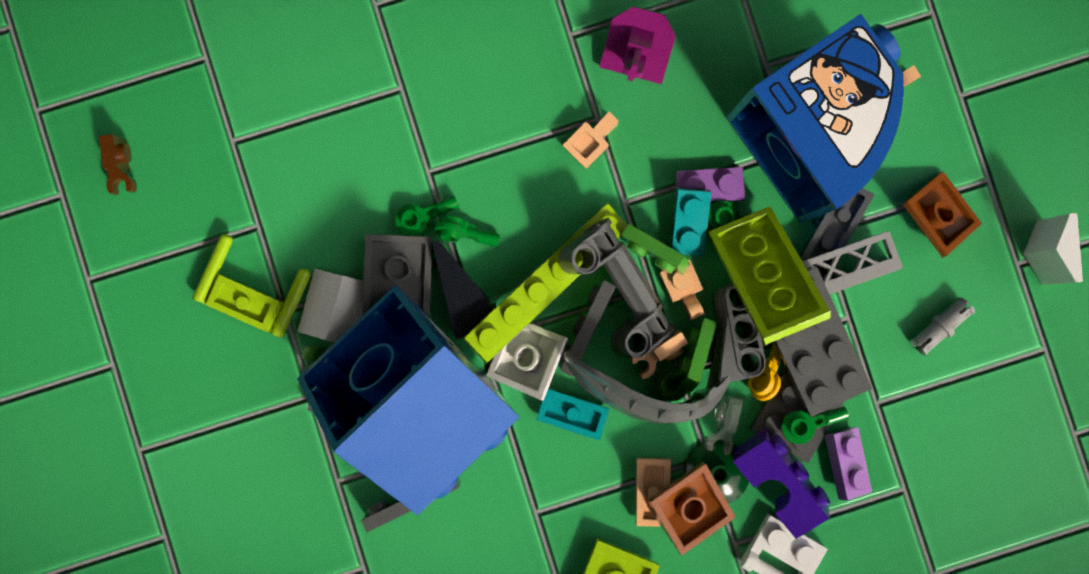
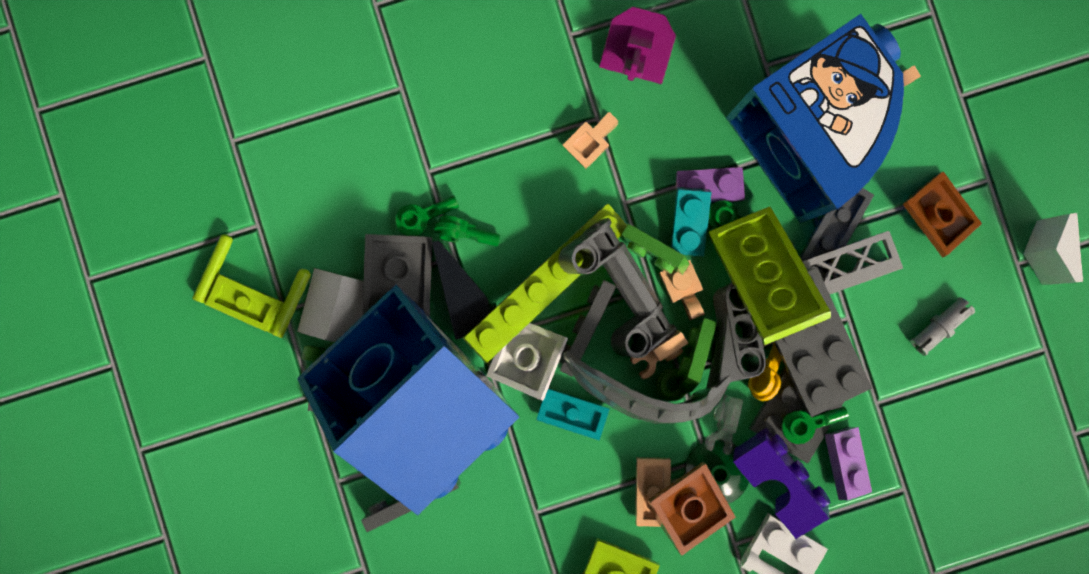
reddish brown plate [99,134,137,195] -> none

